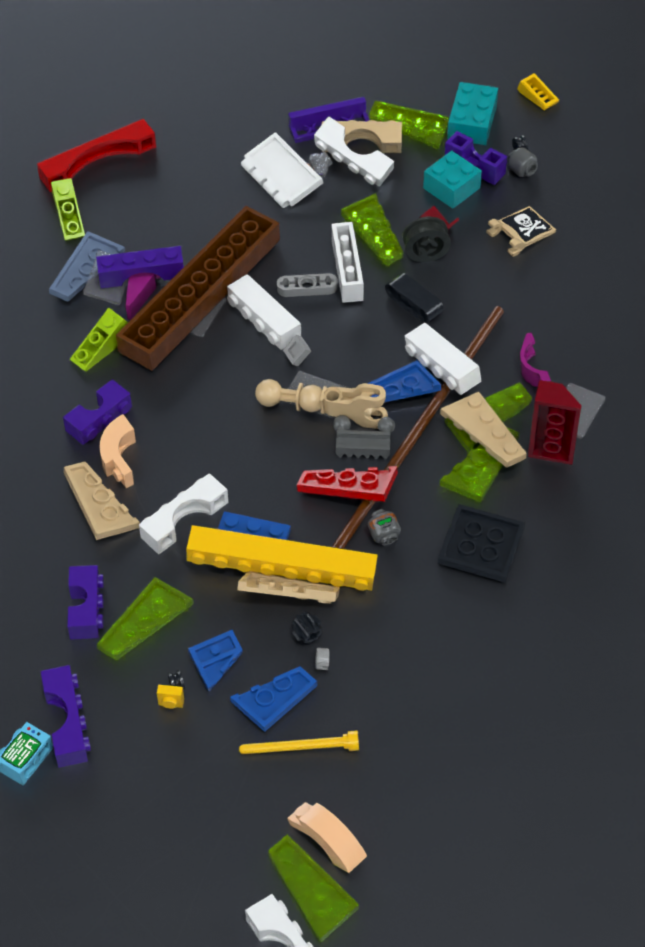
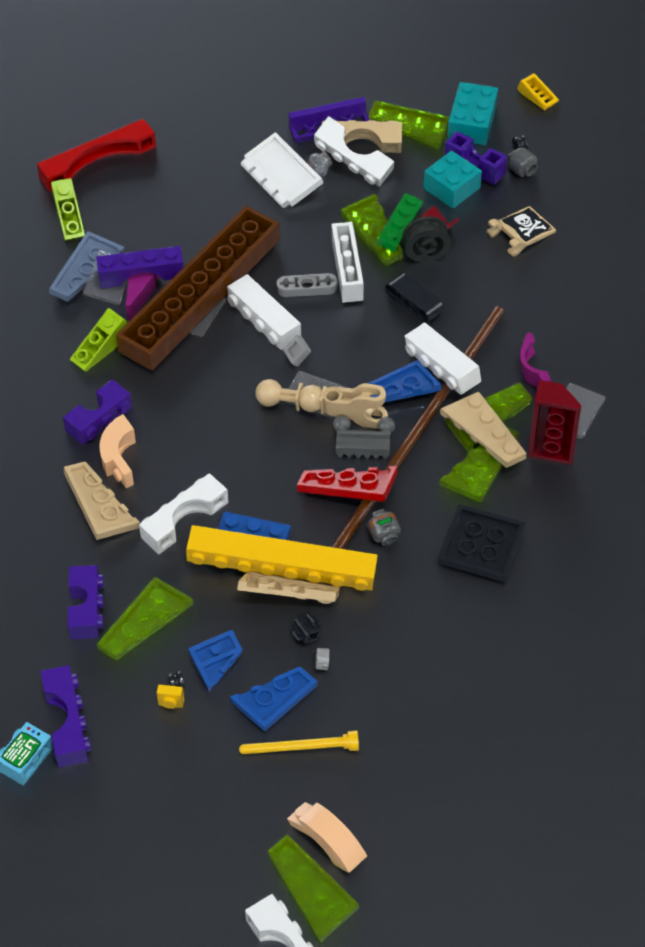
none -> green plate [376,193,423,252]

